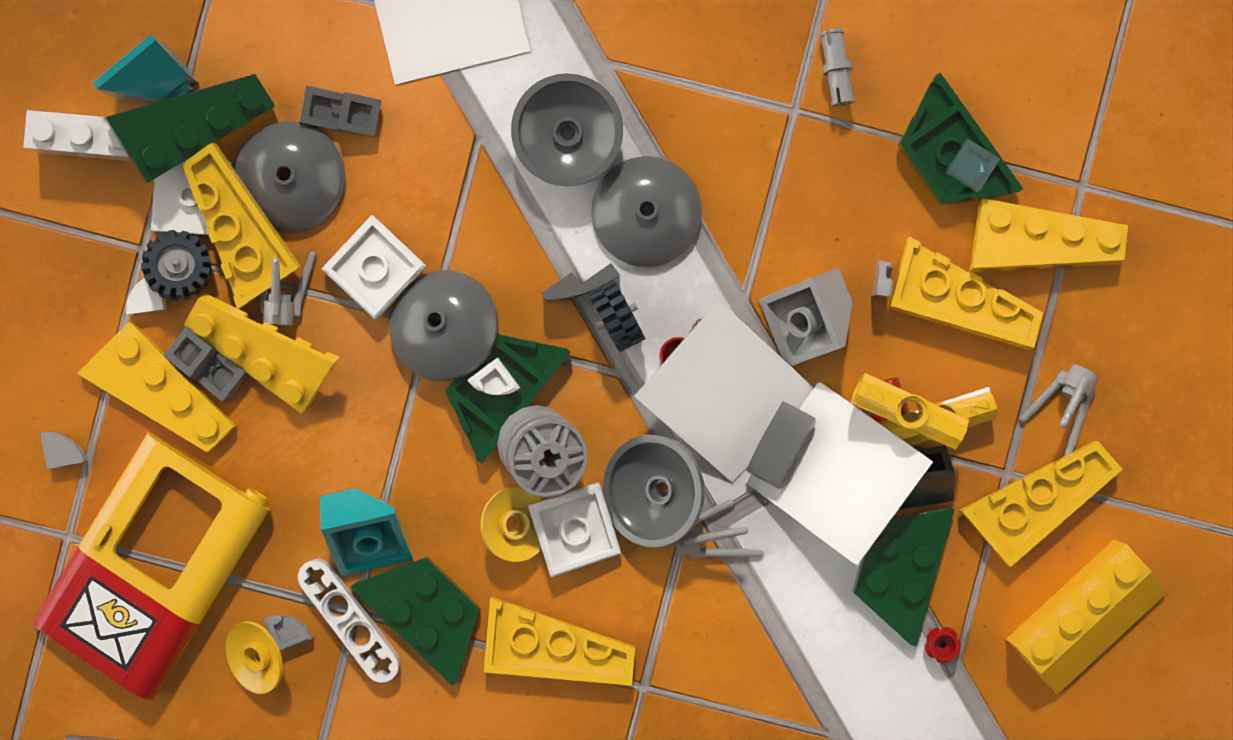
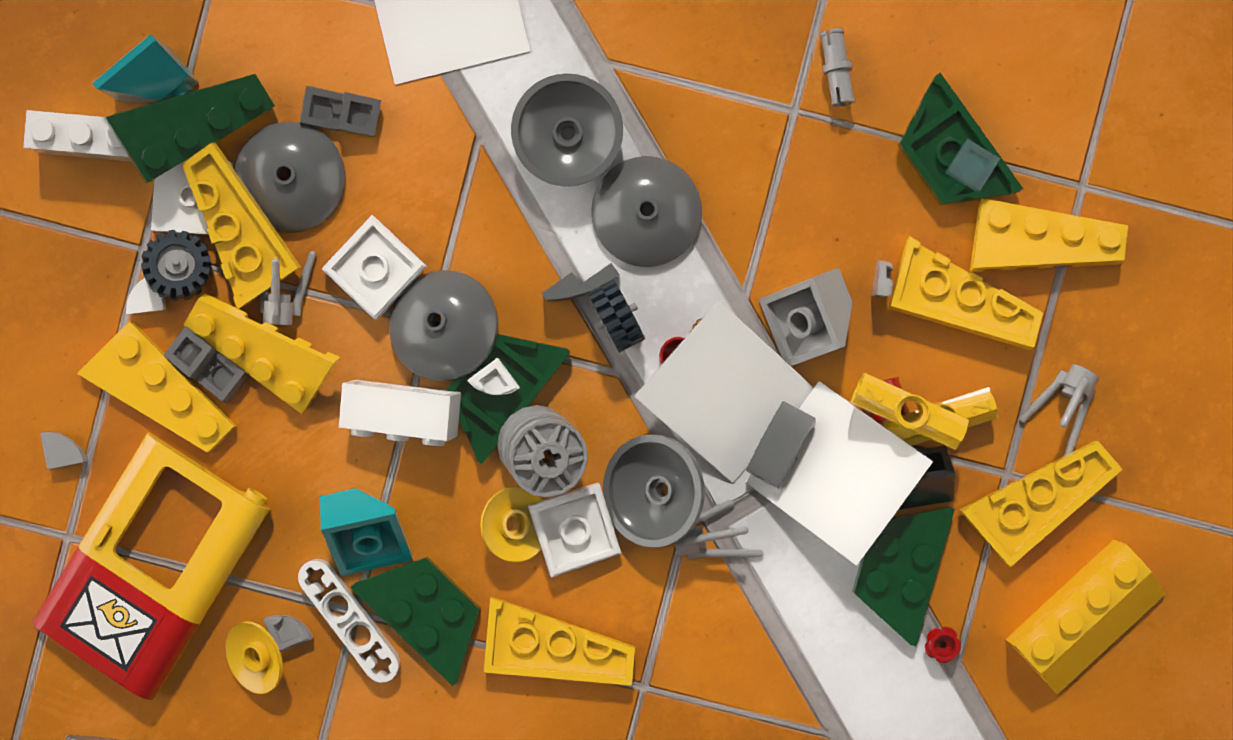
none -> white brick [339,380,461,446]

